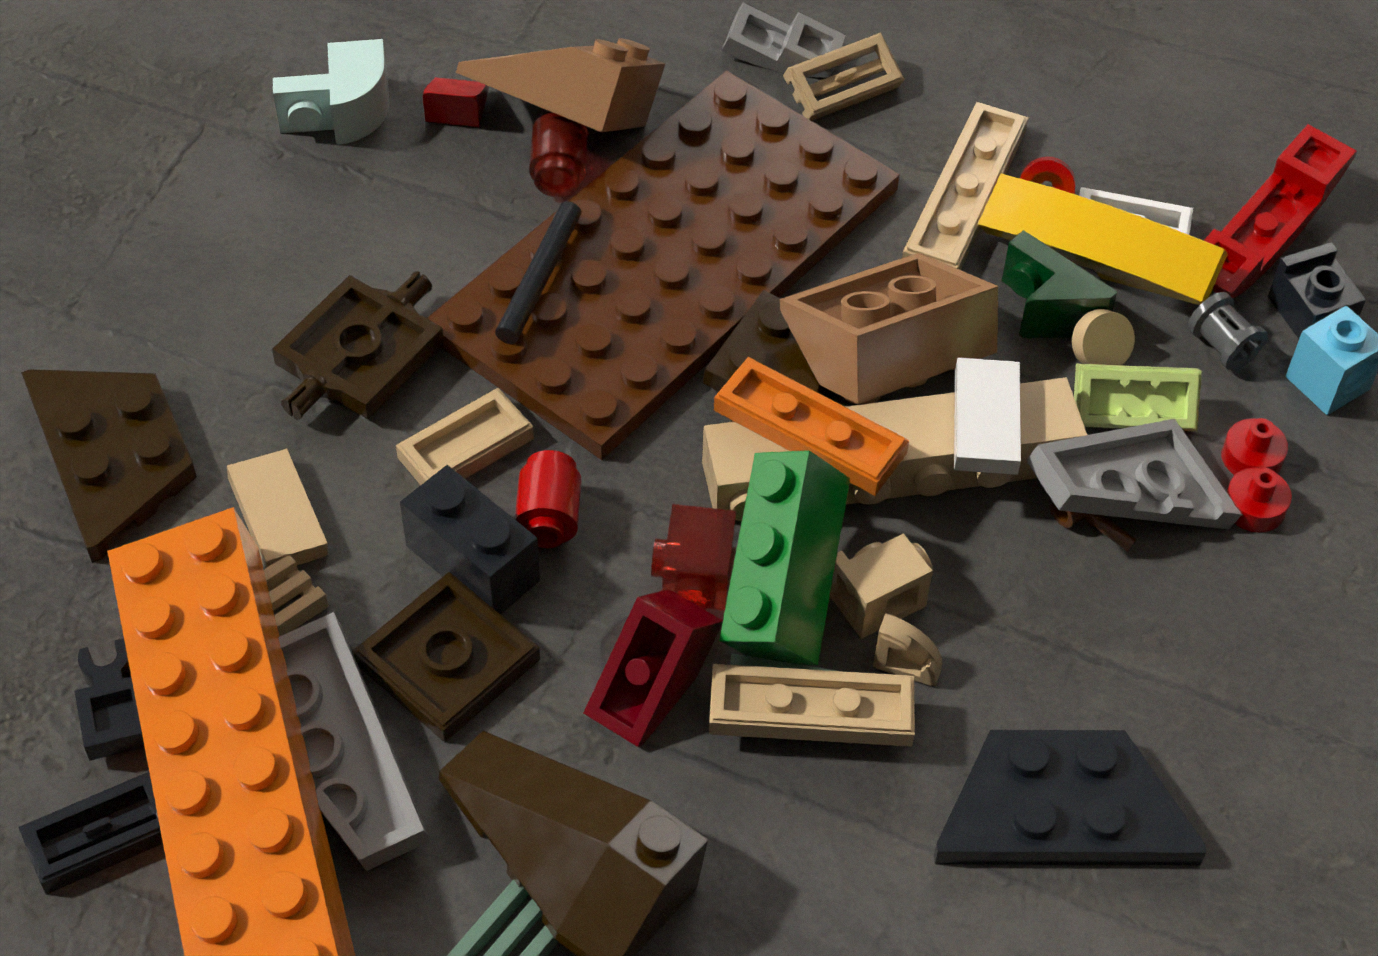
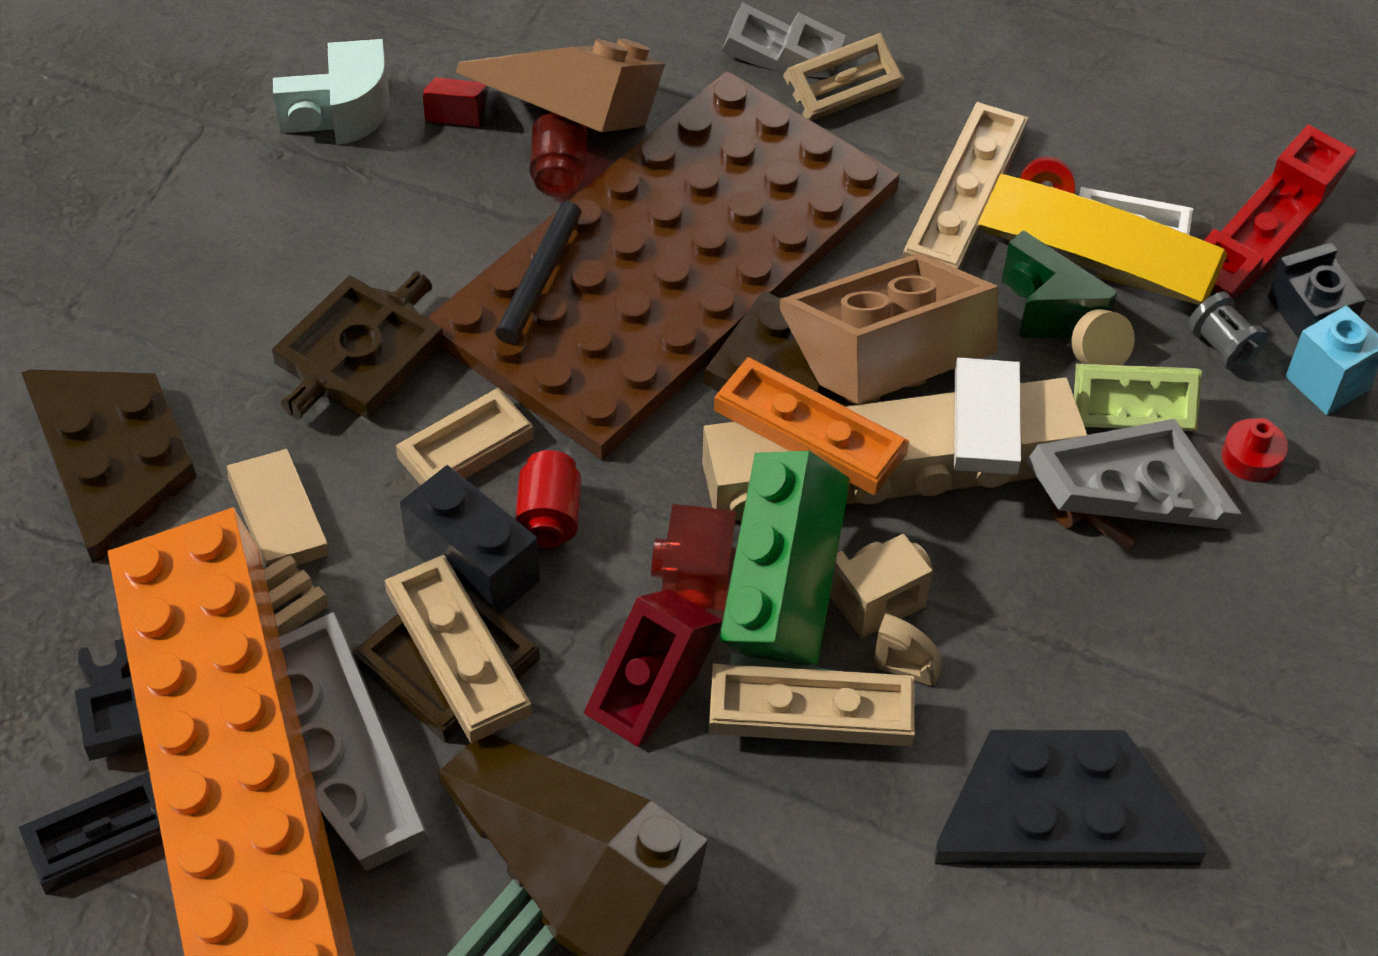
red tile [1227,467,1292,532] -> none
none -> tan tile [384,555,532,743]

